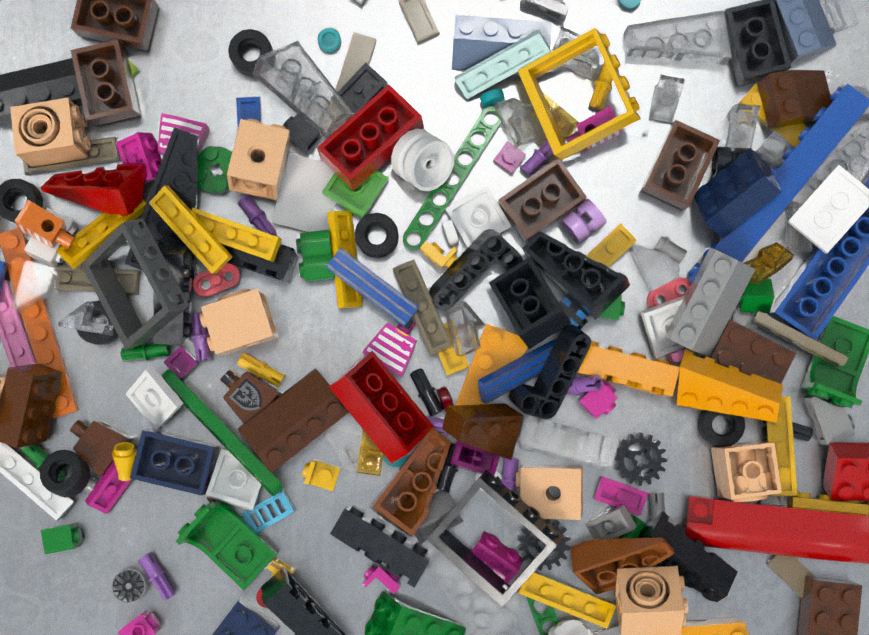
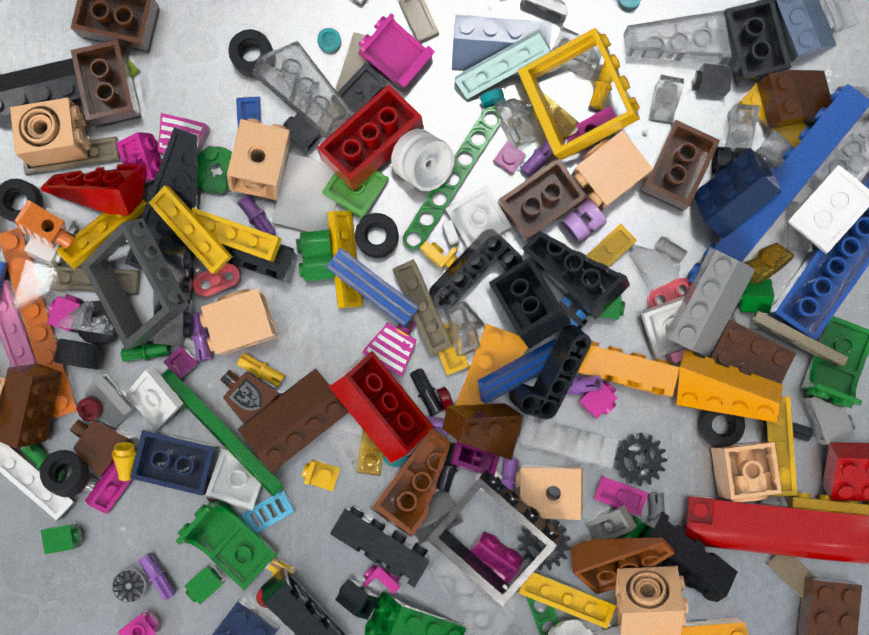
none -> dark pink brick [47,294,83,333]
none -> black tyre [54,339,103,370]
none -> dark red tile [77,396,103,422]
none -> light grey panel [83,373,137,428]
none -> green brick [184,563,227,604]
none -> black brick [335,579,381,620]
none -> dark pink panel [358,13,435,92]
none -> light nougat brick [571,130,653,212]
none -> black brick [694,63,733,96]

